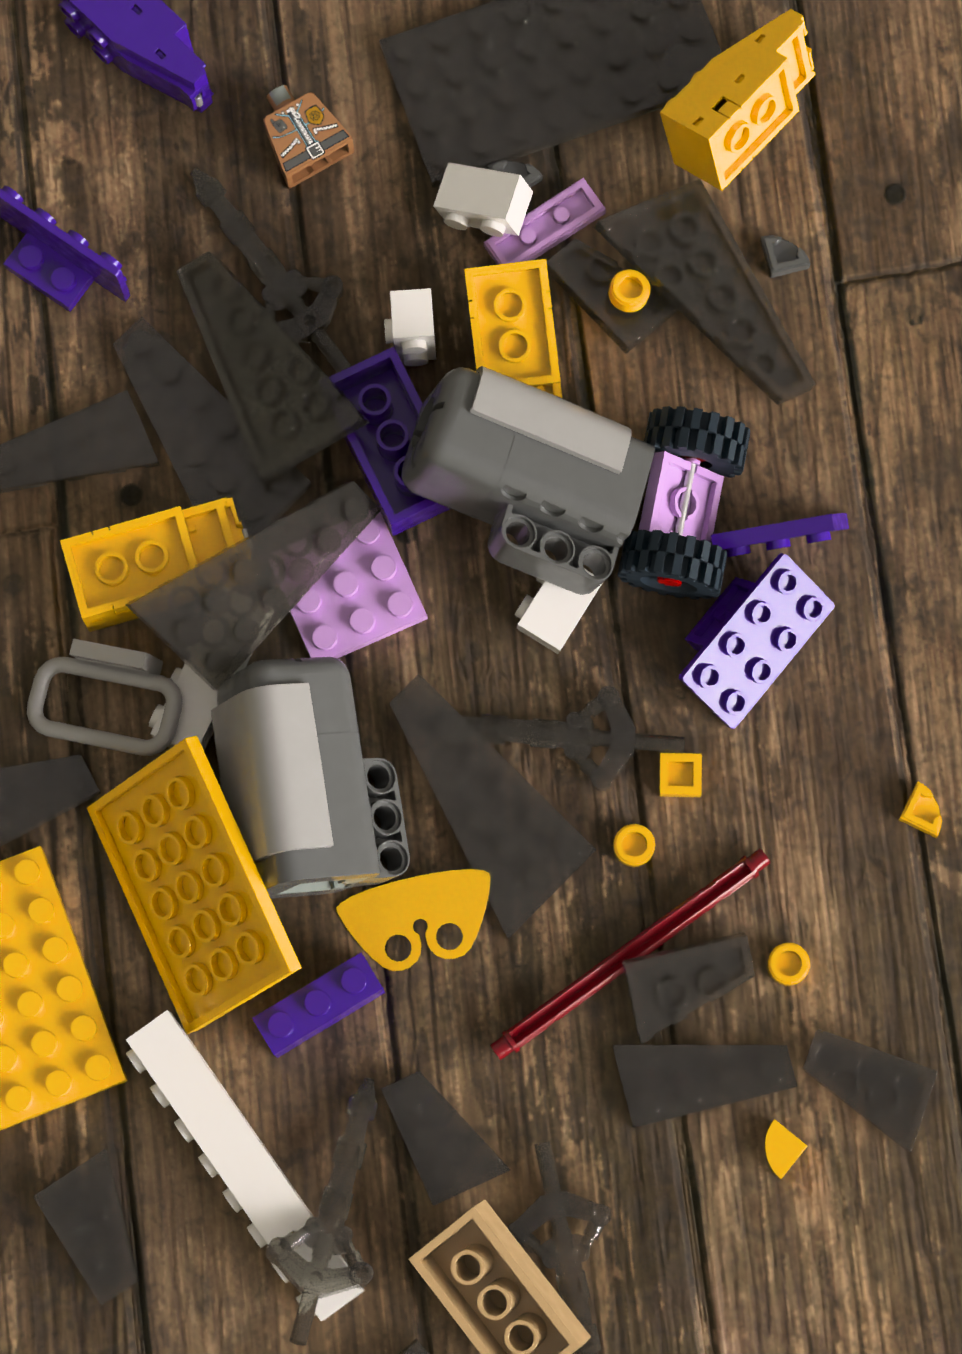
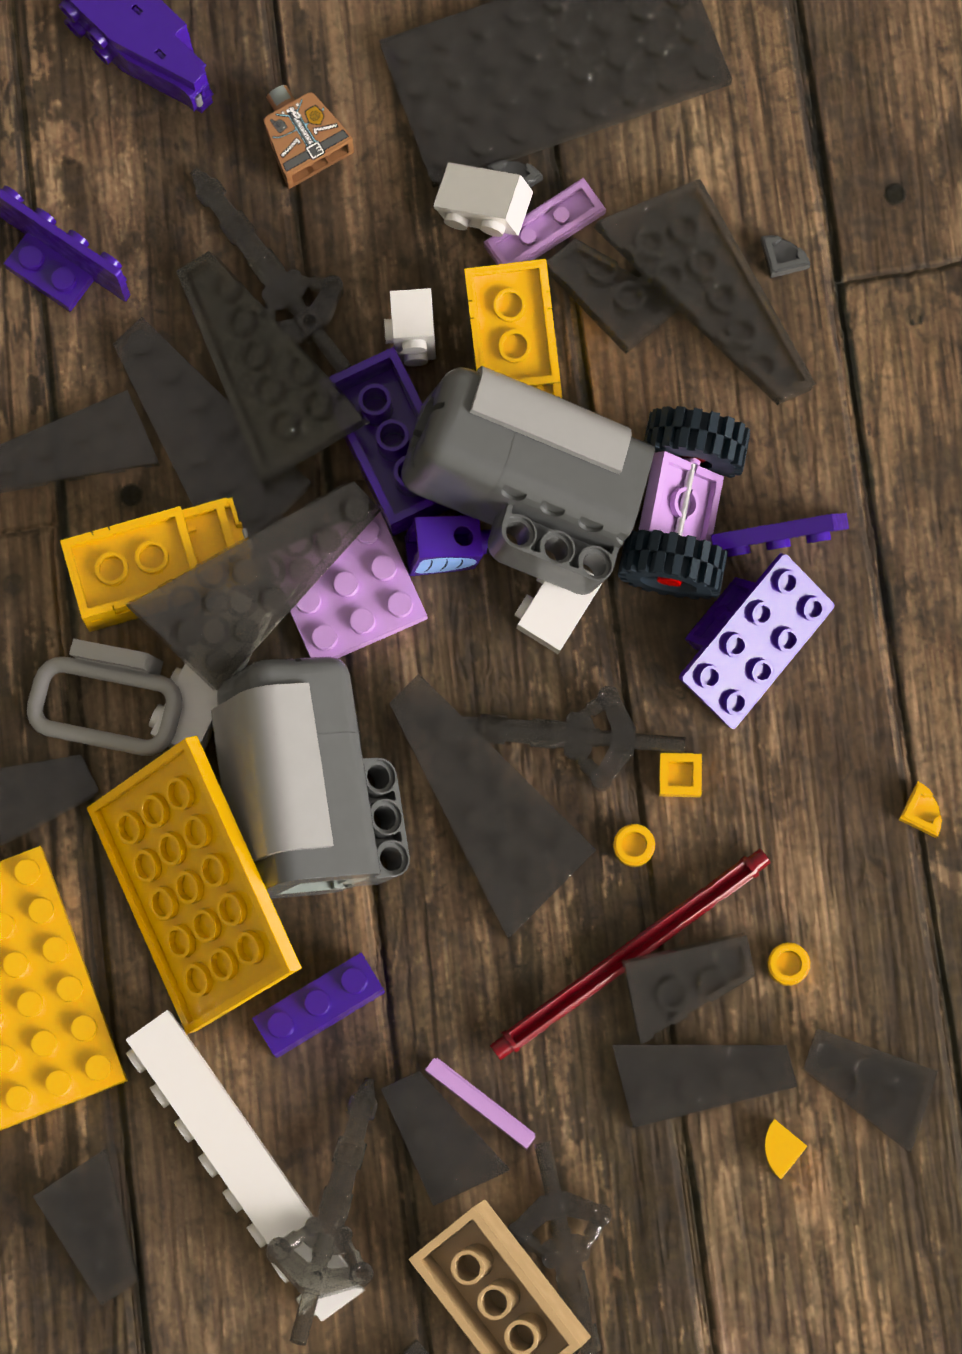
yellow piece [336,869,491,971] -> none
yellow tile [608,269,651,312] -> none
yellow piece [660,9,816,191] -> none
none -> dark purple torso [404,516,491,576]
none -> lavender tile [425,1058,536,1150]

